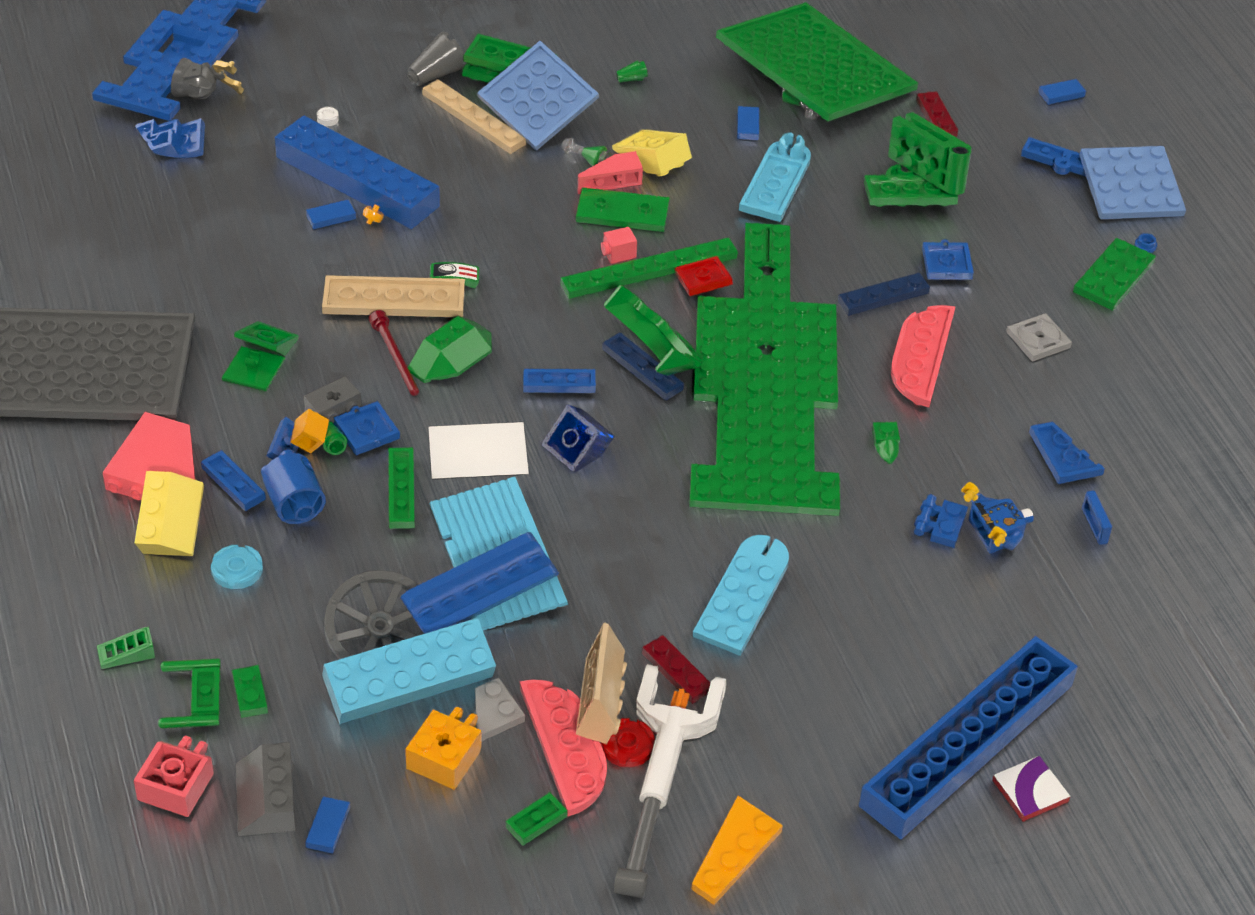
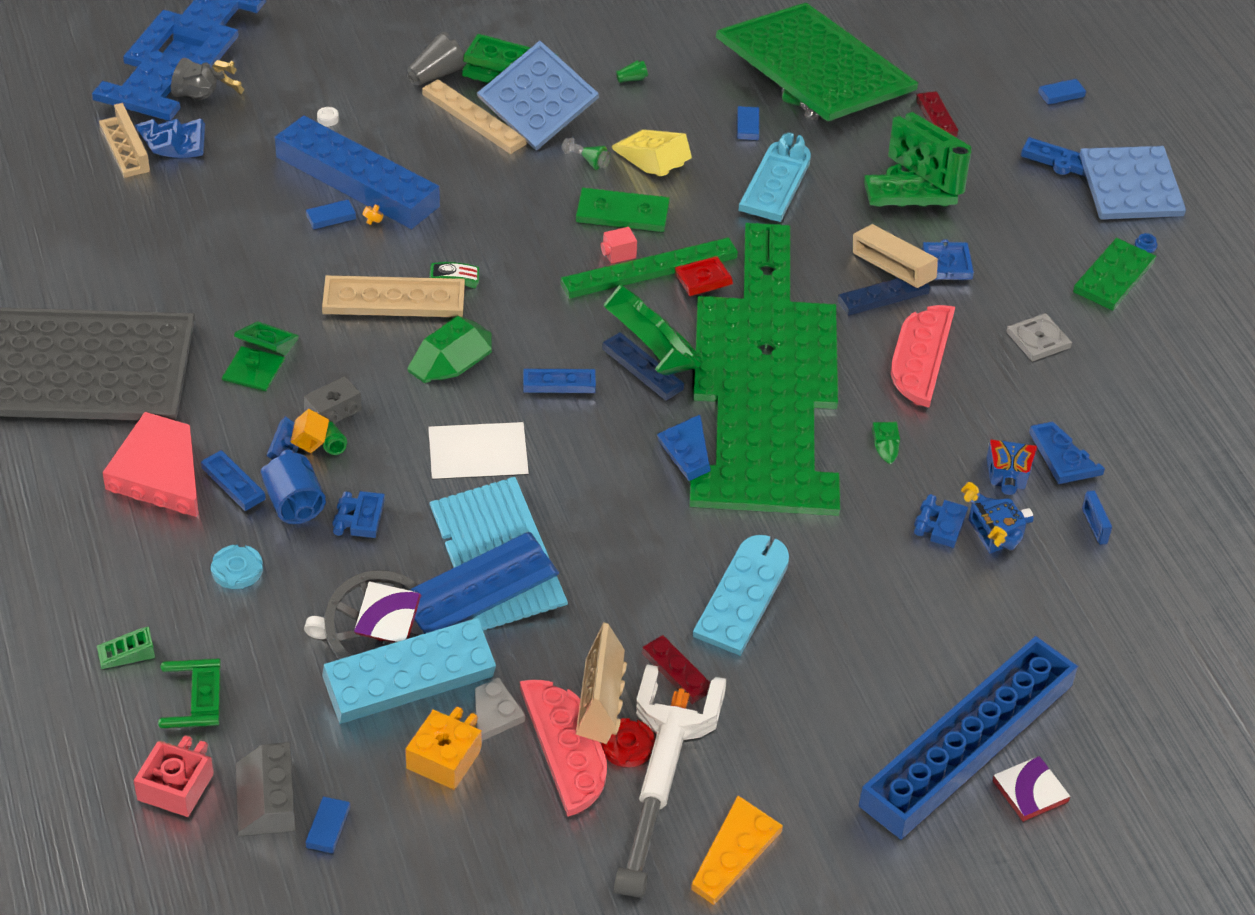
light yellow slope [135,471,204,556] -> none
green plate [232,665,268,718] -> none
blue plate [334,401,400,455] -> none
dark red piece [369,310,419,396] -> none
green plate [388,447,415,529] -> none
green plate [506,792,568,846] -> none
clear blue slope [541,404,615,473] -> none
coral slope [577,151,643,194] -> none
none -> tan fence [99,103,150,178]
none -> white tile [304,616,326,639]
none -> blue plate [332,491,385,538]
none -> tile [354,582,421,643]
none -> blue wing [657,415,711,481]
none -> tan brick [853,224,938,288]
none -> torso [987,439,1037,495]

